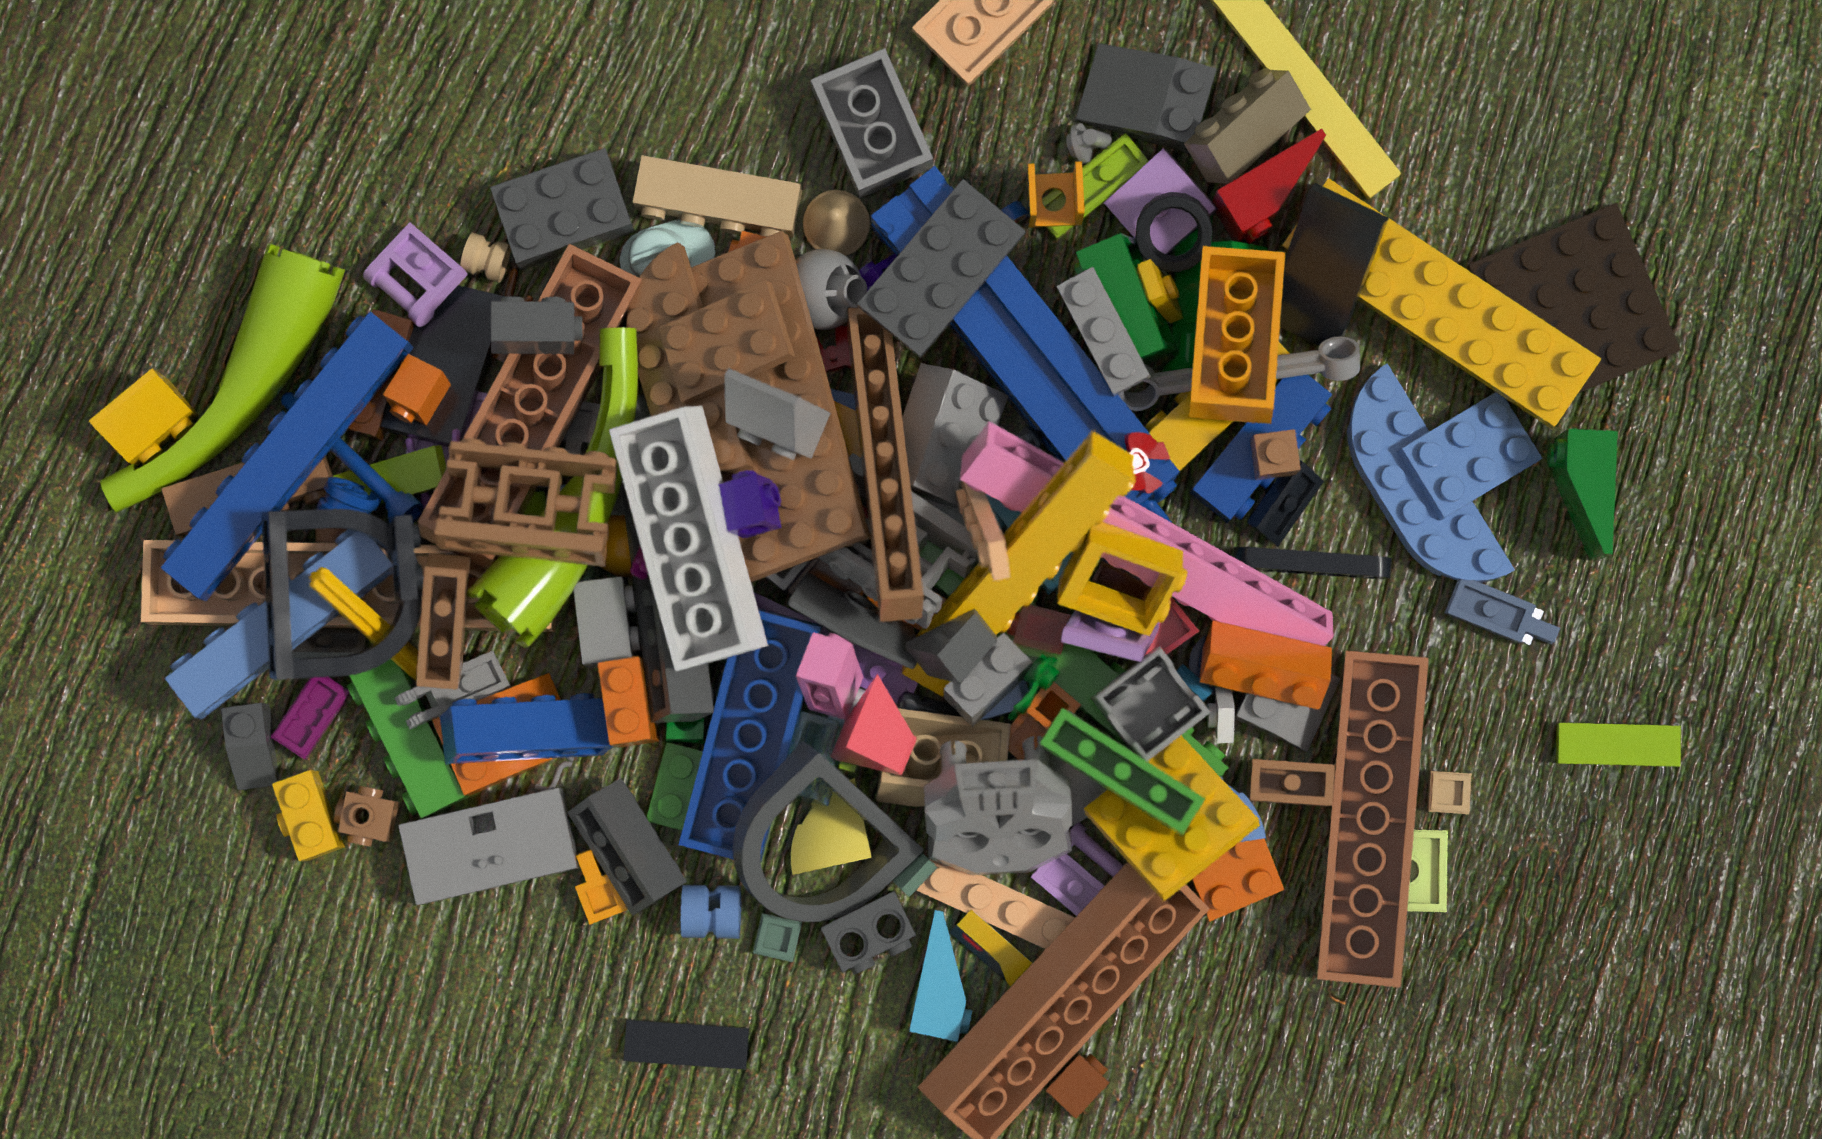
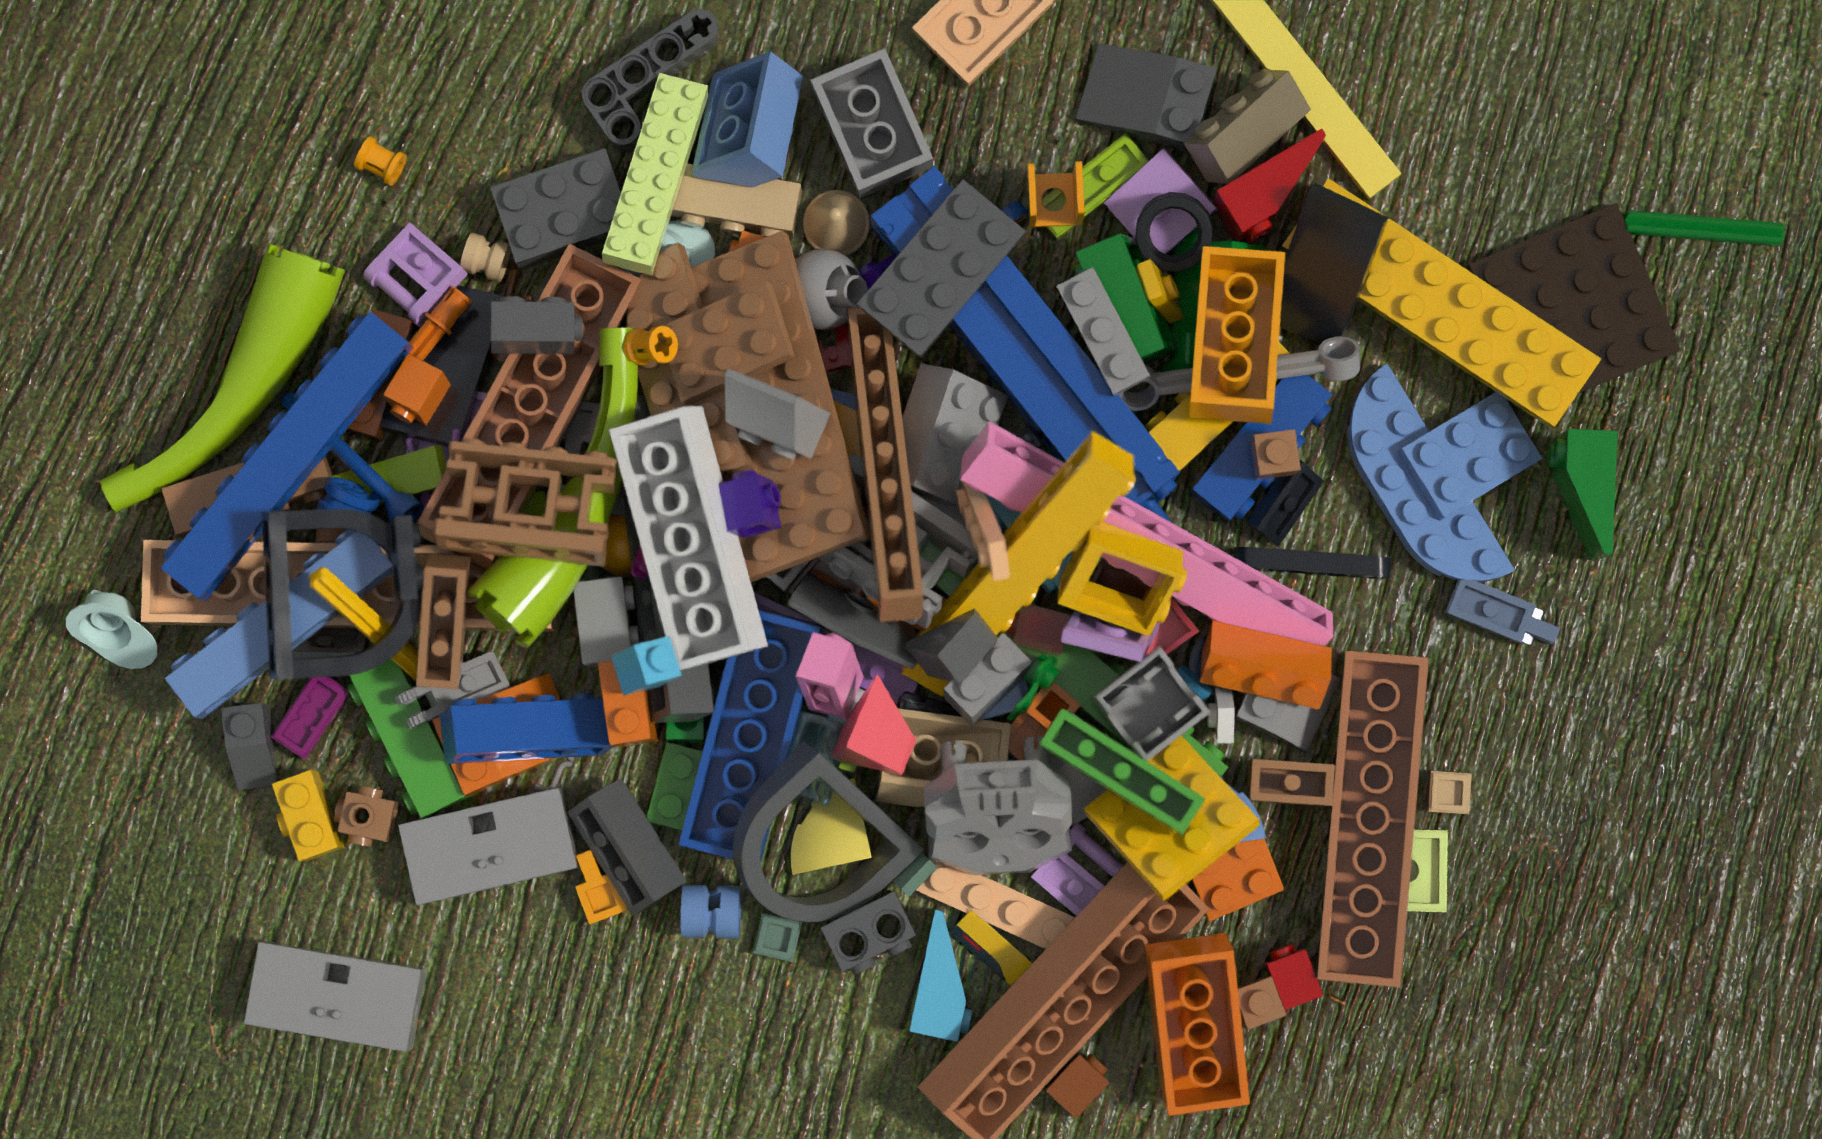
yellow slope [89,368,199,466] -> none
black tile [623,1019,750,1070] -> none
light grey plate [1067,123,1112,164] -> none
red piece [1124,432,1170,494] -> none
lime tile [1556,723,1681,767] -> none
none -> light aqua piece [66,590,157,669]
none -> light grey brick [244,941,427,1052]
none -> light orange bush [354,136,407,186]
none -> orange axle [409,286,472,361]
none -> dark grey beam [582,9,720,152]
none -> yellowish green piece [602,73,708,276]
none -> medium azure brick [611,636,682,696]
none -> light orange bush [623,326,678,365]
none -> medium blue slope [691,51,803,187]
none -> orange brick [1144,933,1250,1116]
none -> medium nougat brick [1238,975,1286,1030]
none -> red brick [1263,944,1323,1010]
none -> green axle [1624,210,1785,246]

